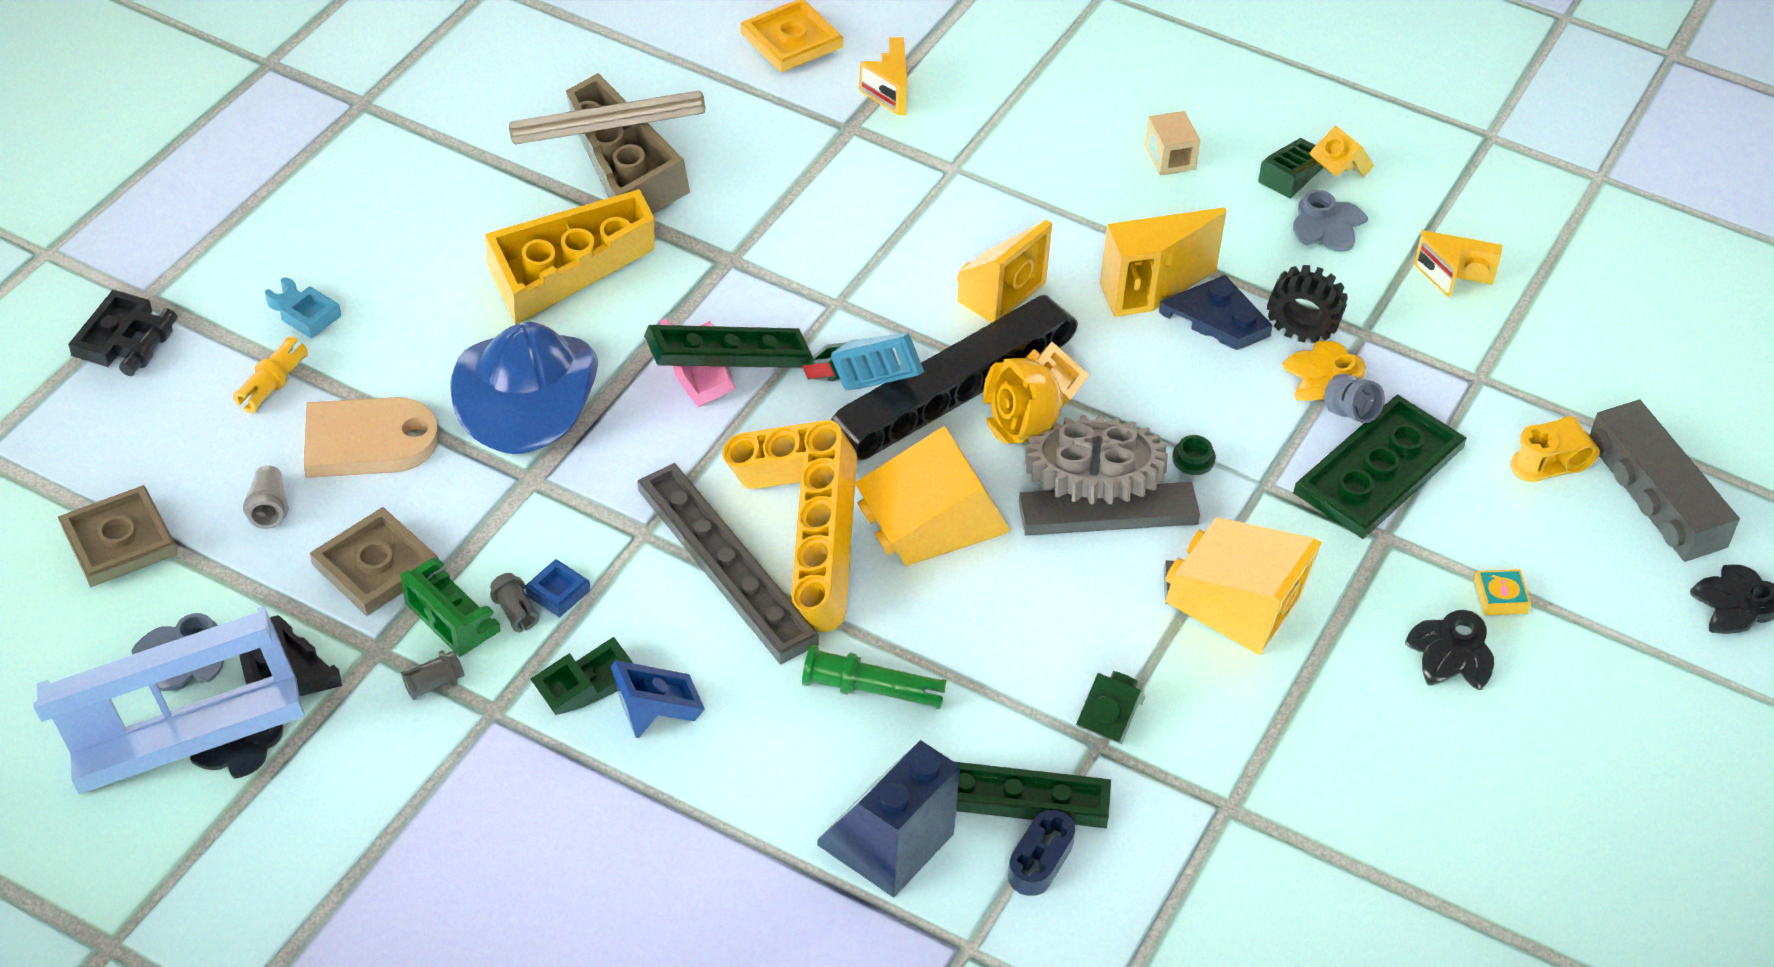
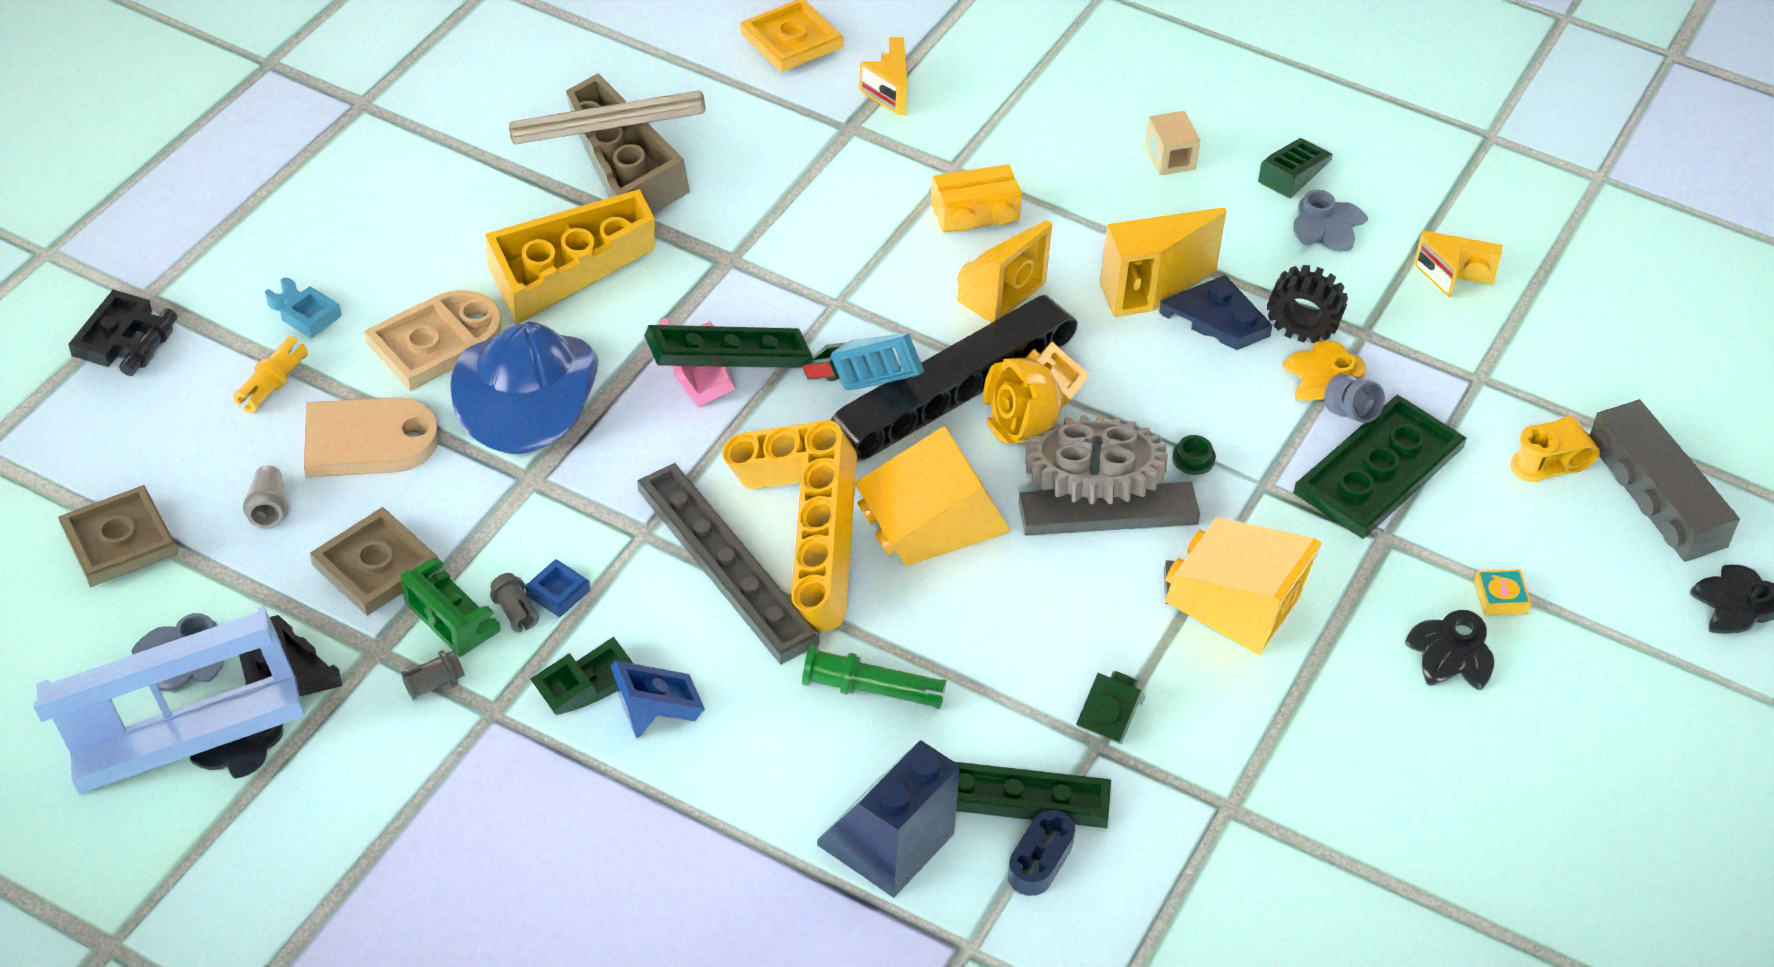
yellow bracket [1310,125,1374,177] -> none
none -> tan tile [364,290,501,391]
none -> yellow brick [931,164,1022,233]

